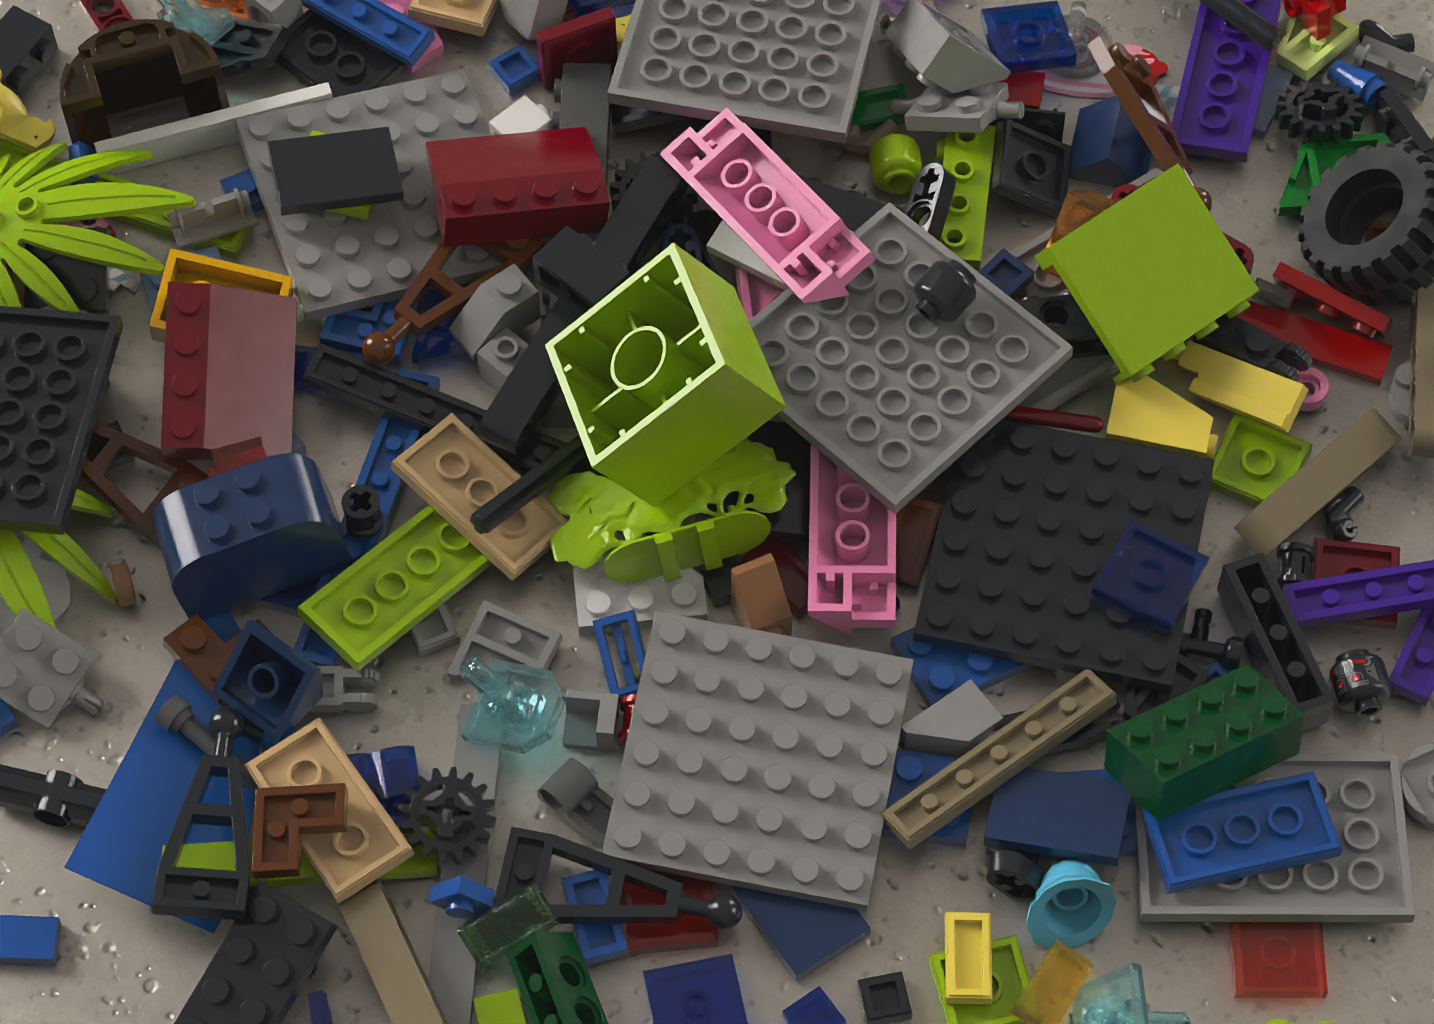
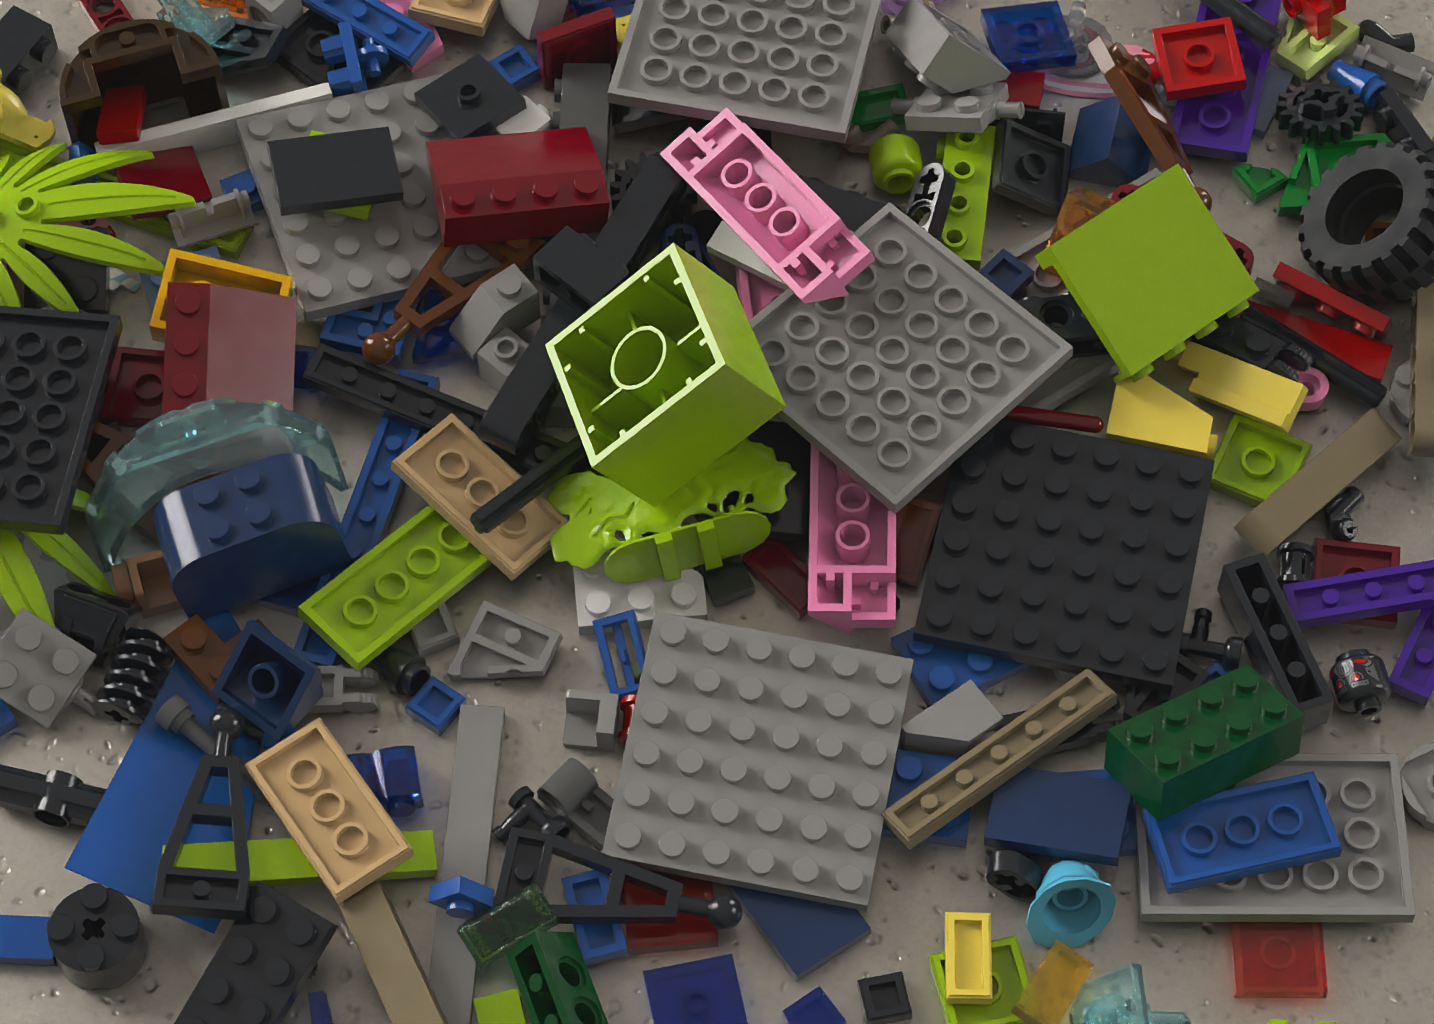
reddish brown plate [252,783,348,879] -> none
black bush [341,485,383,539] -> none
black gear [398,767,496,866] -> none
clear light blue piece [460,657,567,754] -> none
medium nougat slope [731,553,792,636] -> none
black head [914,259,977,323] -> none
clear blue tile [1091,520,1210,632] -> none
none -> black brick [46,883,146,991]
none -> black piece [54,582,143,670]
none -> clear light blue windscreen [84,397,349,573]
none -> black piece [91,627,174,725]
none -> red tile [96,84,148,145]
none -> dark red tile [100,346,165,430]
none -> dark red tile [114,146,213,220]
none -> medium nougat panel [126,549,182,619]
none -> blue hips [320,21,389,97]
none -> black cone [369,646,431,696]
none -> blue tile [405,676,467,736]
none -> black plate [414,53,527,139]
none -> black piece [491,786,573,844]
none -> red plate [1152,17,1247,101]
none -> green tile [1231,164,1289,205]
none -> black axle [1239,305,1387,408]

